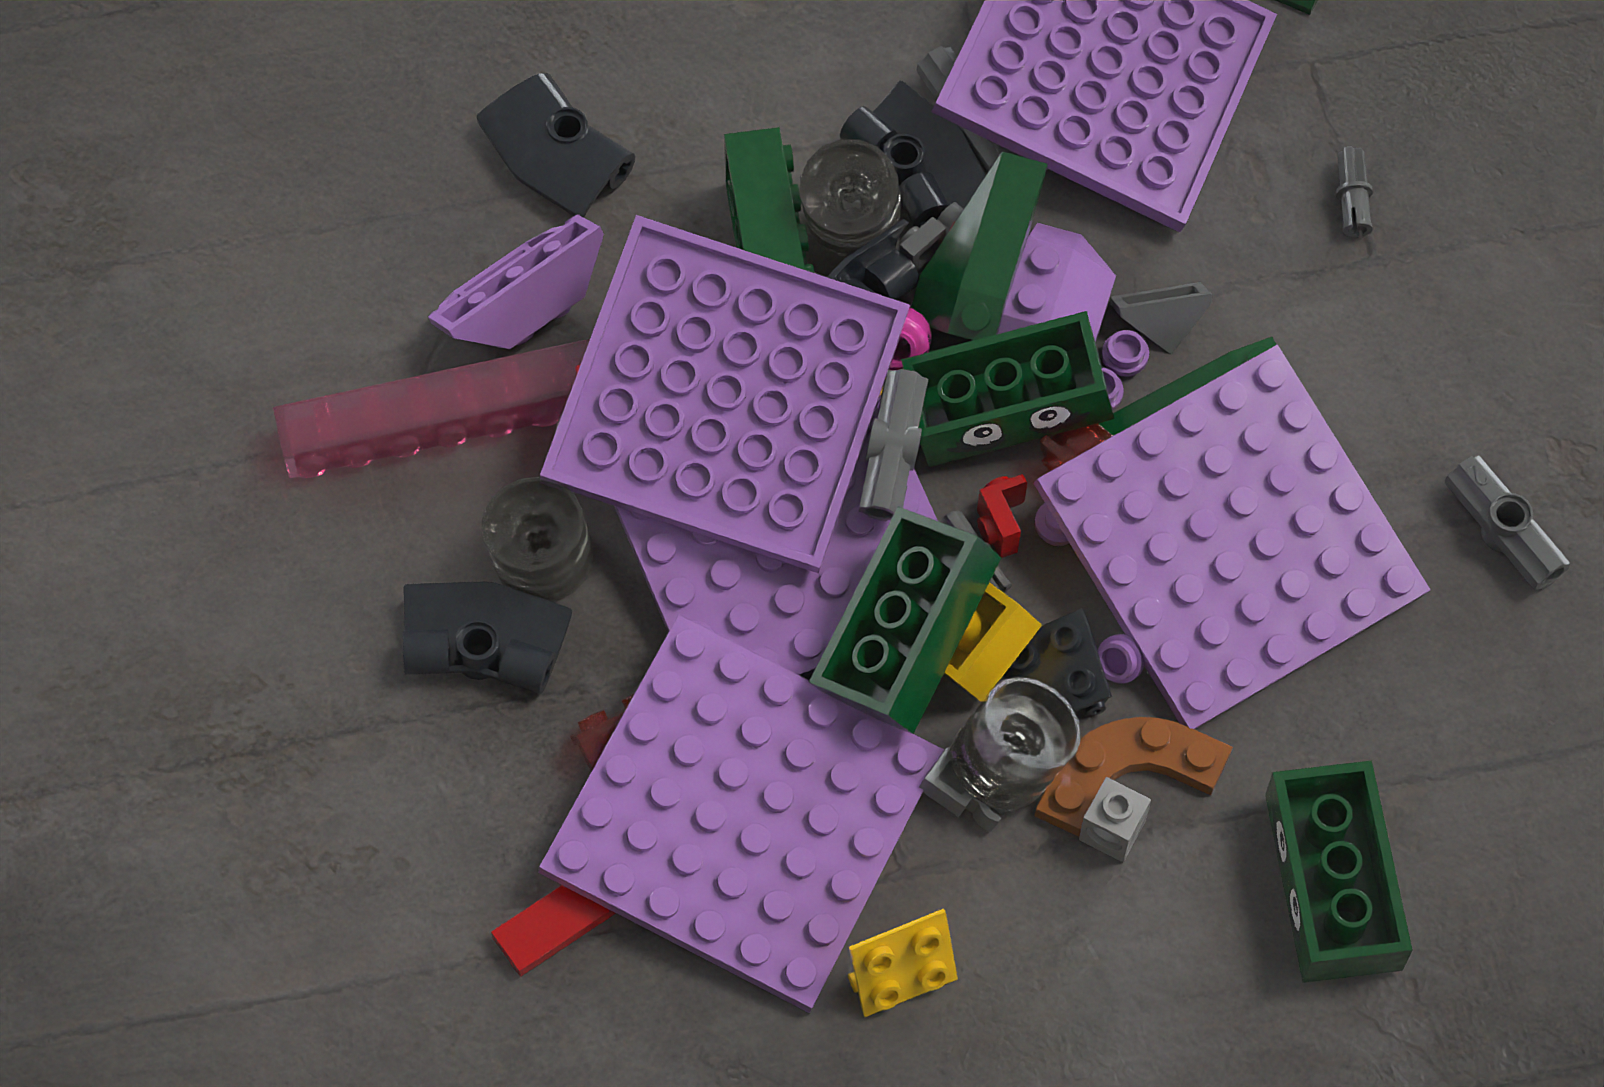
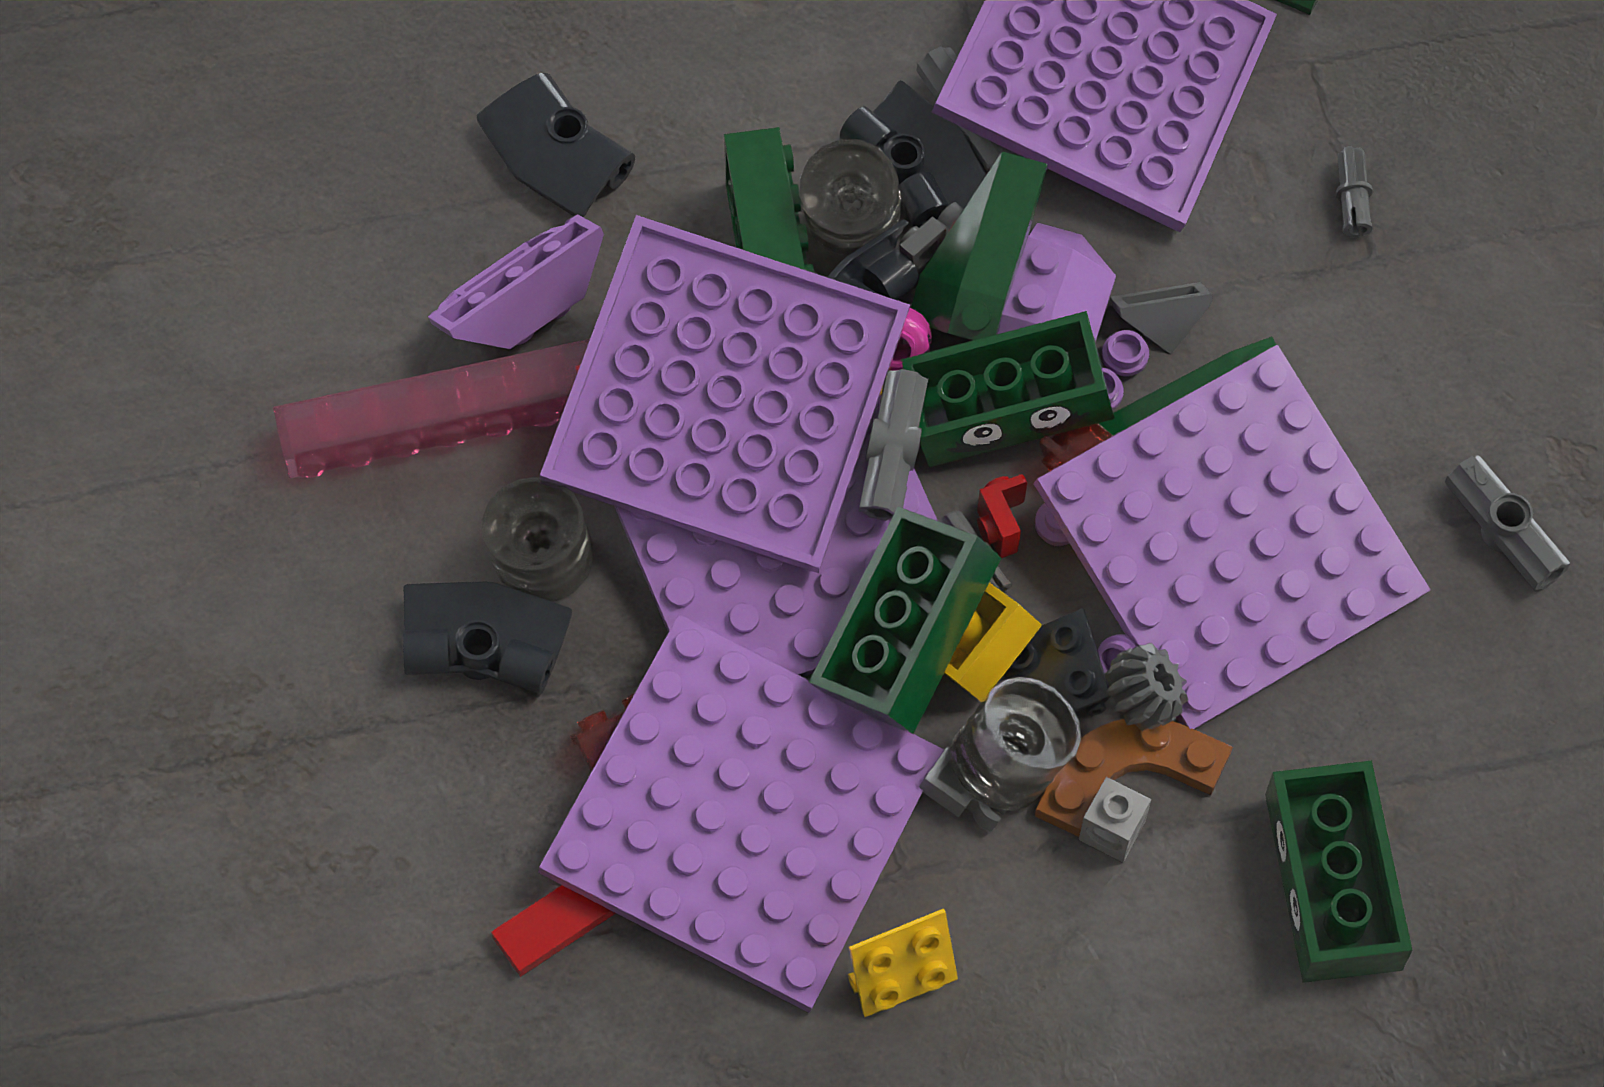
none -> dark grey gear [1104,643,1188,731]

